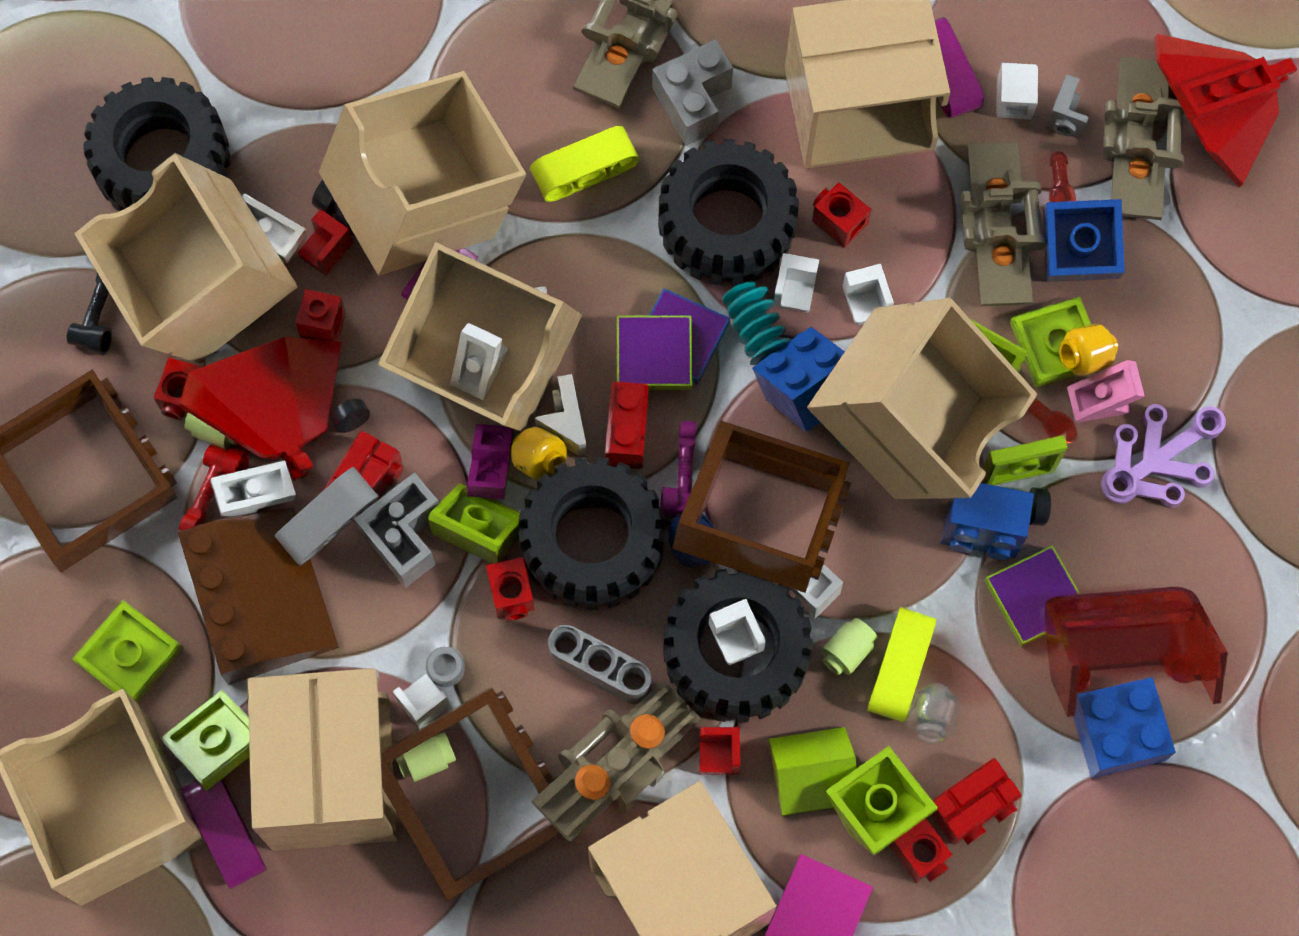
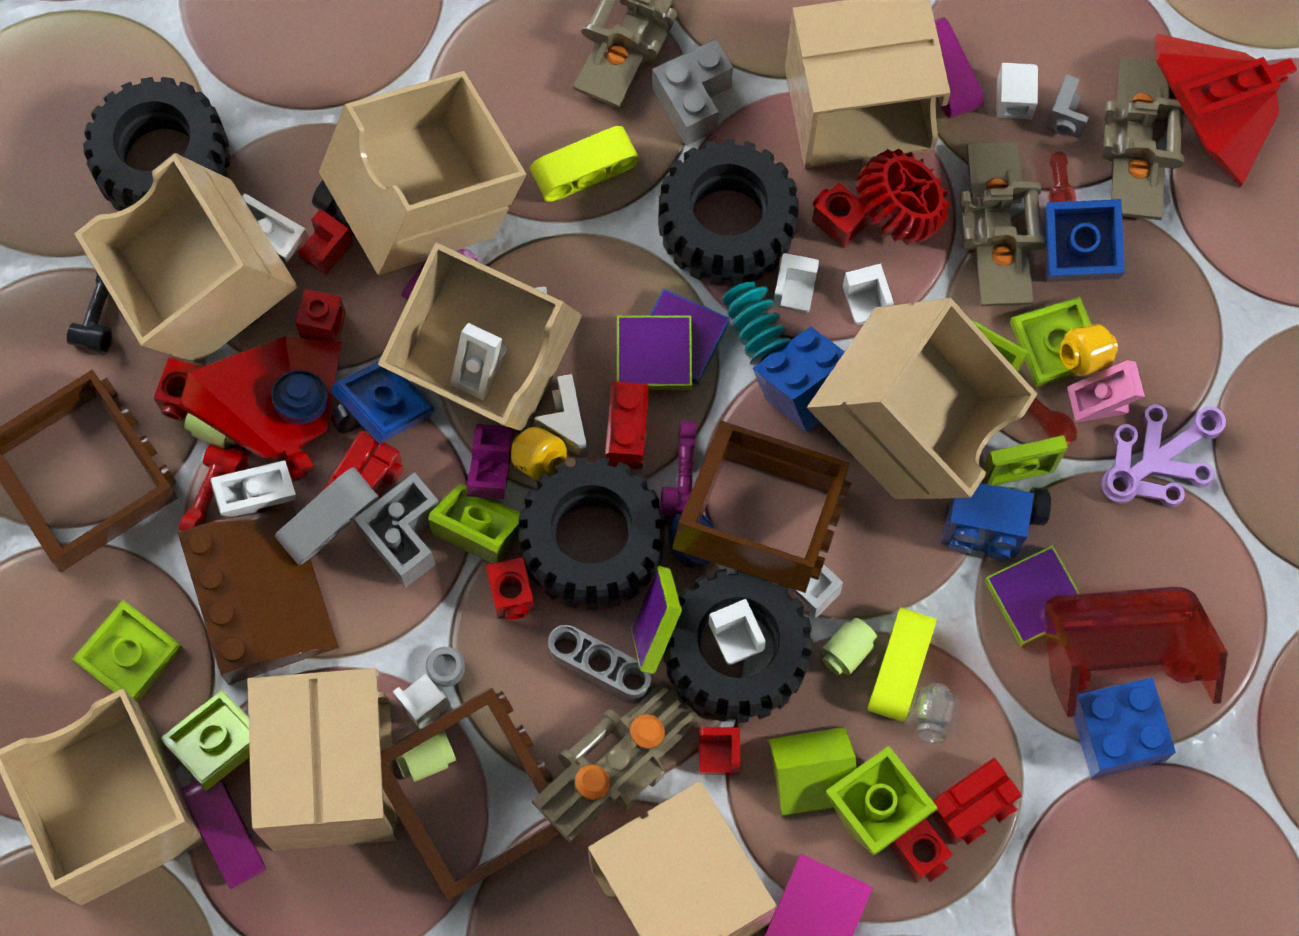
none -> dark blue plate [271,370,328,425]
none -> blue tile [330,361,435,444]
none -> tile [631,566,682,674]
none -> red gear [855,148,950,245]

